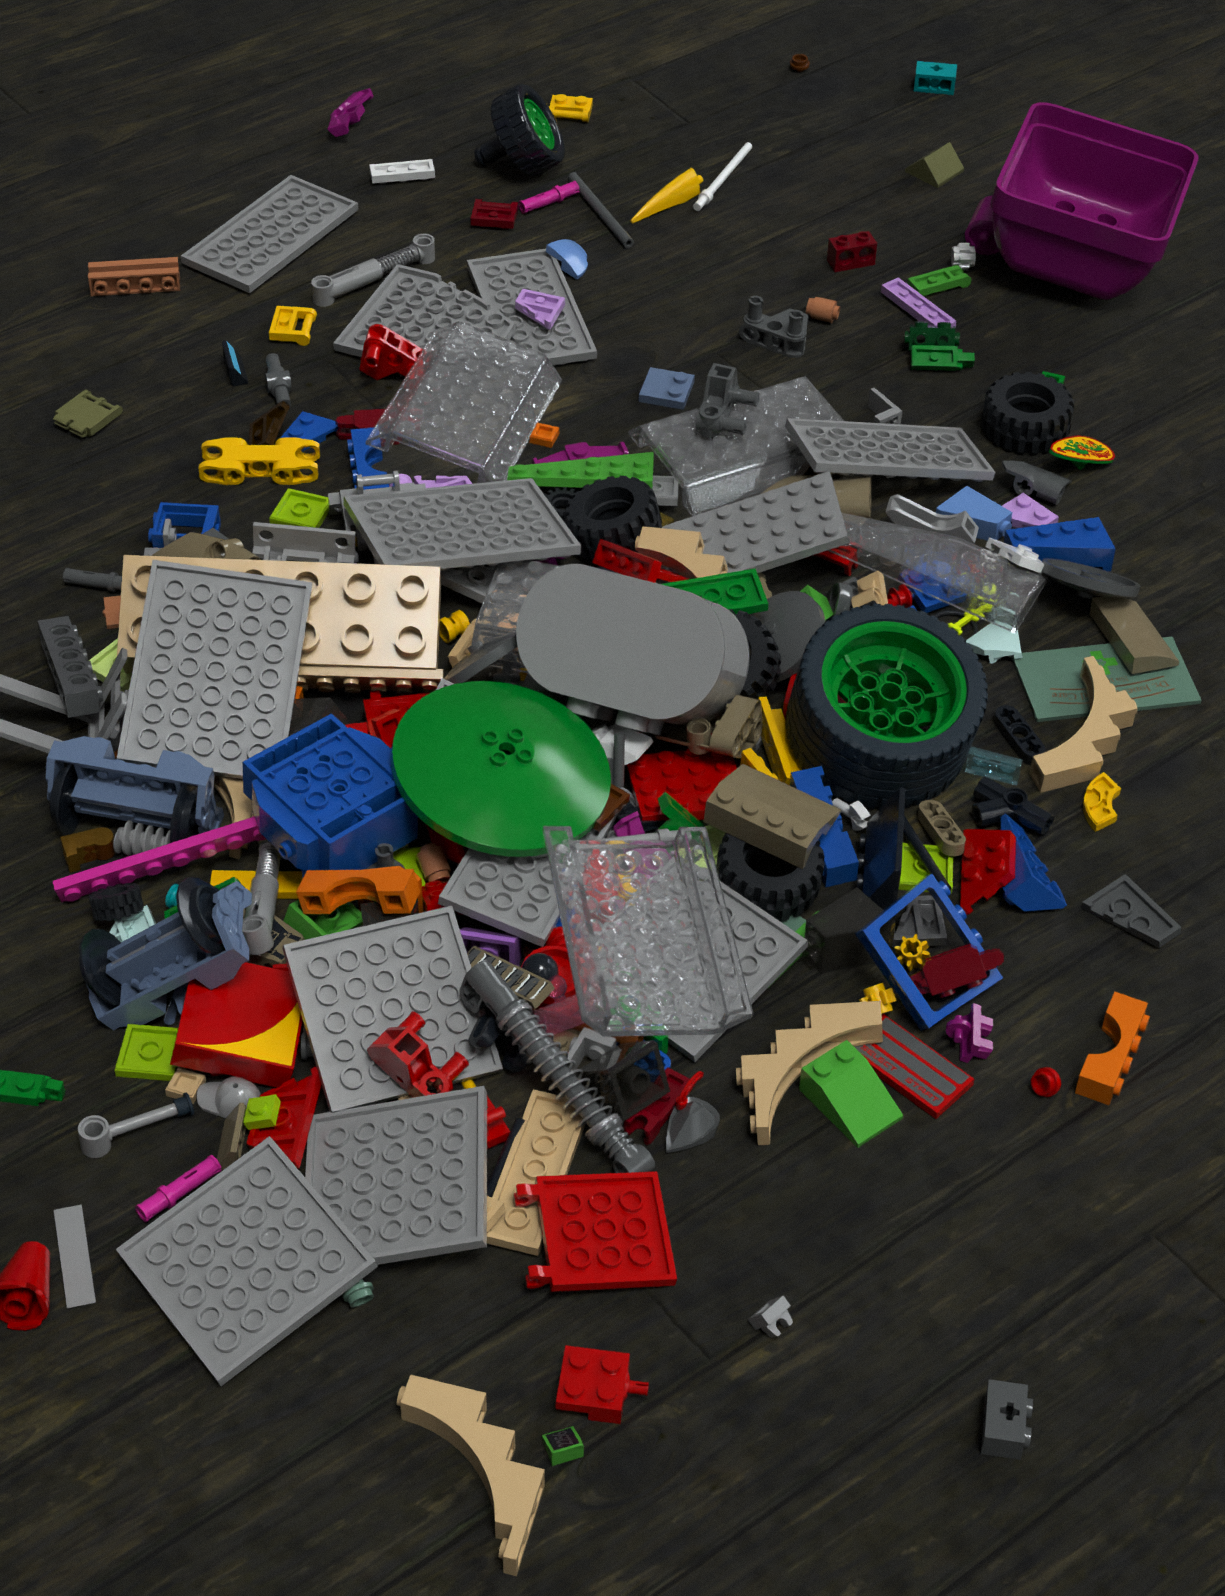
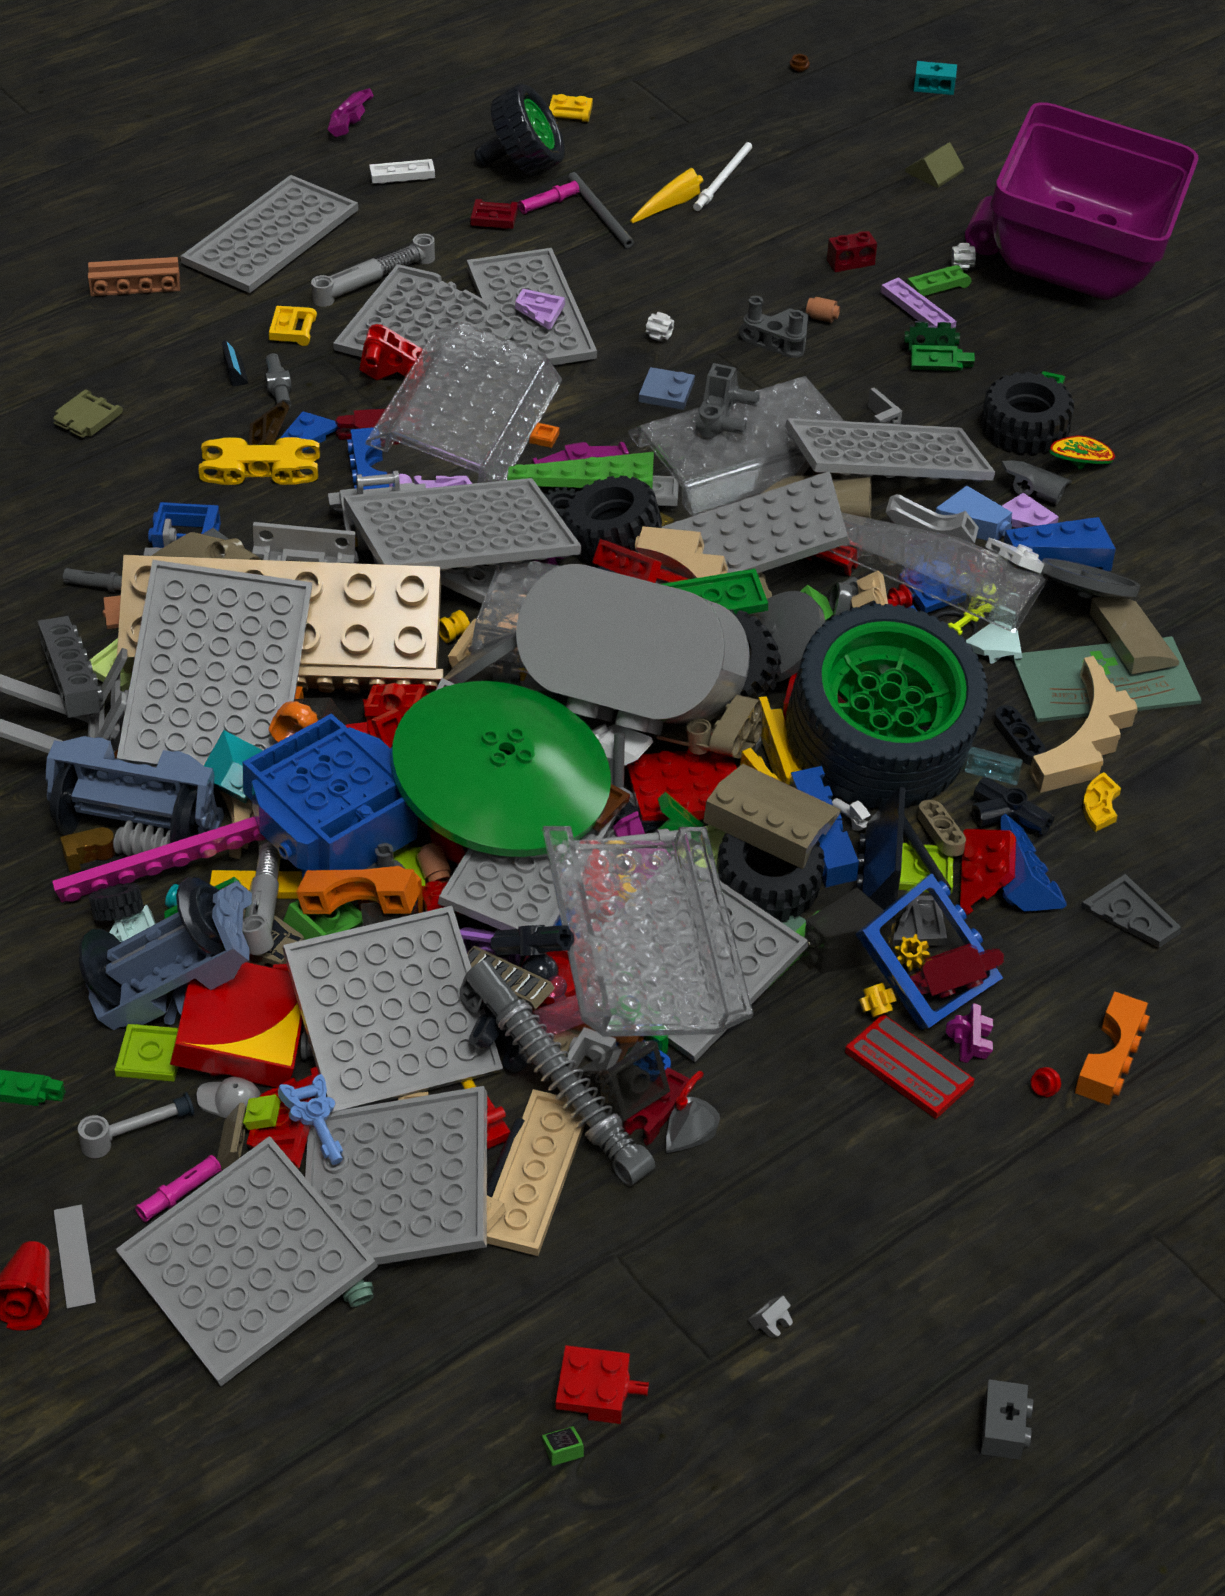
tan tile [165,1067,206,1104] -> none
lime tile [269,488,329,528] -> none
red piece [367,1011,469,1098] -> none
tan arch [397,1375,545,1576] -> none
red plate [513,1172,677,1292] -> none
medium blue brick [546,239,588,279] -> none
tan arch [736,1001,883,1145] -> none
bright green slope [799,1040,903,1148] -> none
none -> teal slope [204,730,263,803]
none -> orange hair [269,701,318,742]
none -> medium blue piece [278,1074,343,1165]
none -> red plate [364,683,426,718]
none -> black piece [491,925,574,956]
none -> white gear [646,312,674,342]

